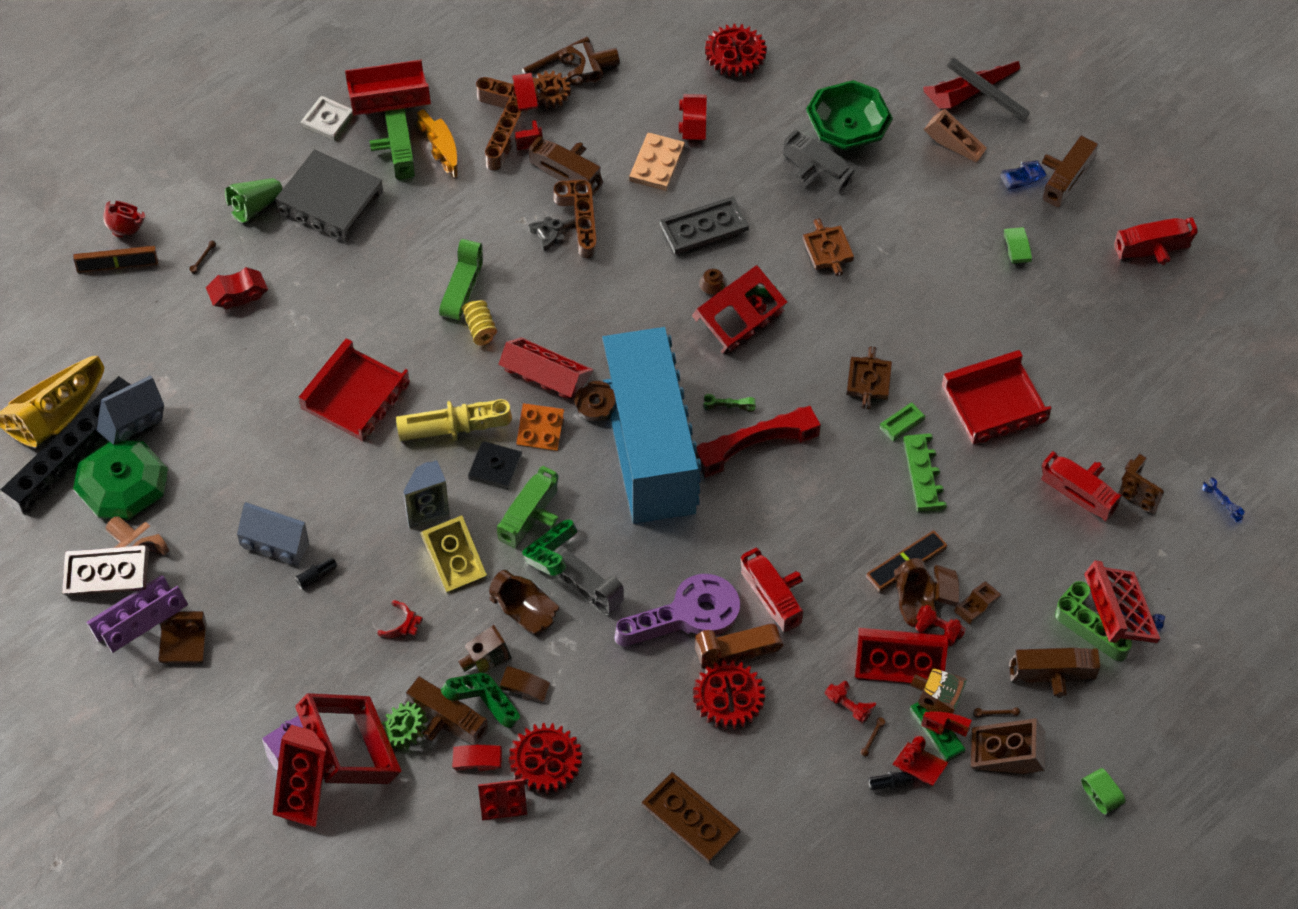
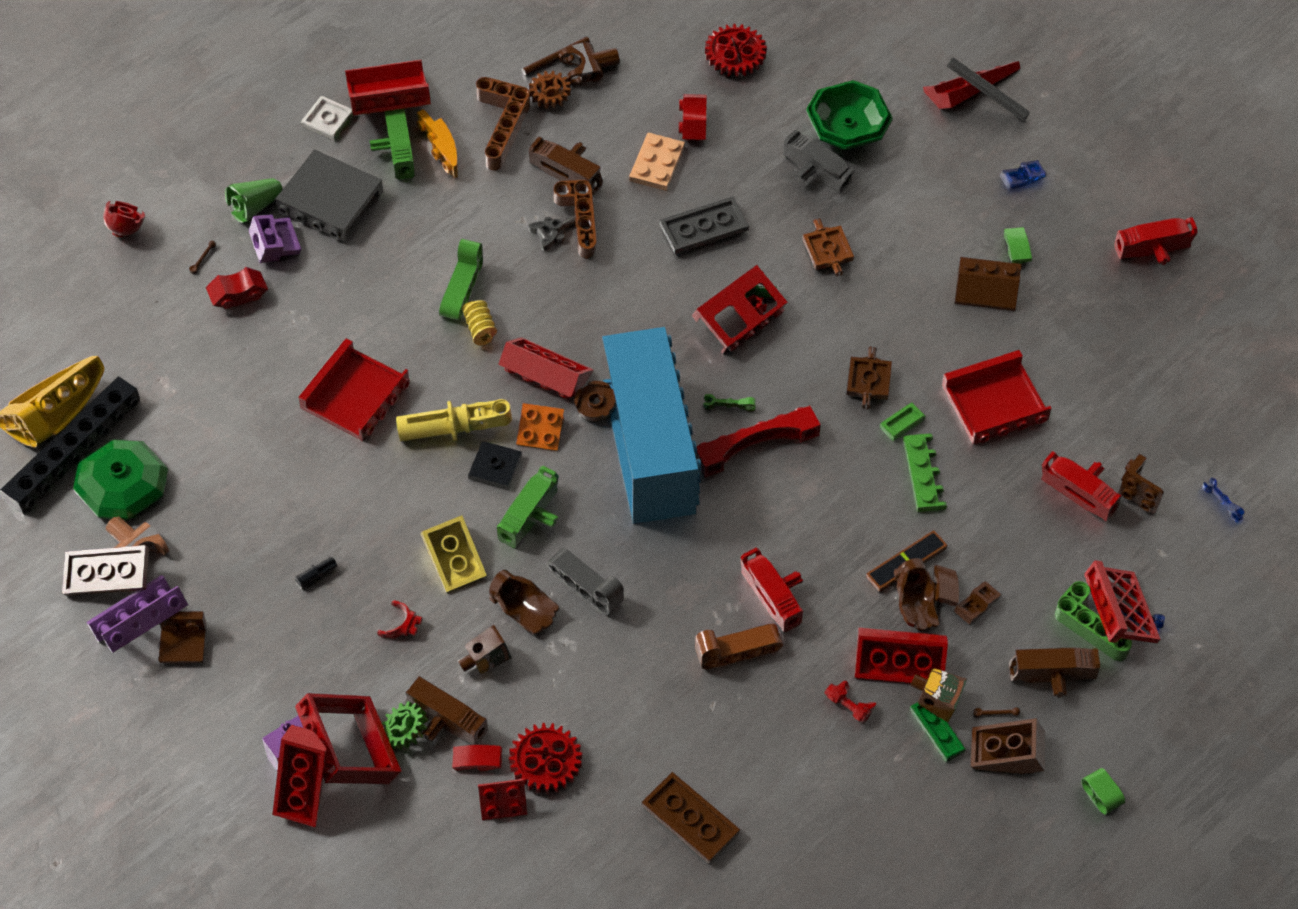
tile [73,246,158,273] -> none
sand blue slope [97,376,164,445] -> none
sand blue slope [237,502,309,565] -> none
sand blue slope [403,460,450,528] -> none
green beam [441,673,520,728] -> none
reddish brown slope [500,666,551,704] -> none
red slope [512,73,538,111] -> none
red bracket [515,120,543,151] -> none
green beam [522,519,577,576] -> none
medium lavender beam [614,574,740,647] -> none
red gear [693,660,766,730] -> none
reddish brown cone [699,269,727,295] -> none
reddish brown hinge [860,717,885,757] -> none
black axle [868,771,914,791] -> none
red hinge [892,736,948,786] -> none
red piece [915,605,966,647] -> none
red slope [921,712,972,737] -> none
nougat slope [924,109,987,162] -> none
reddish brown piece [1041,135,1098,207] -> none
none -> medium lavender brick [249,215,302,263]
none -> reddish brown slope [954,257,1021,311]

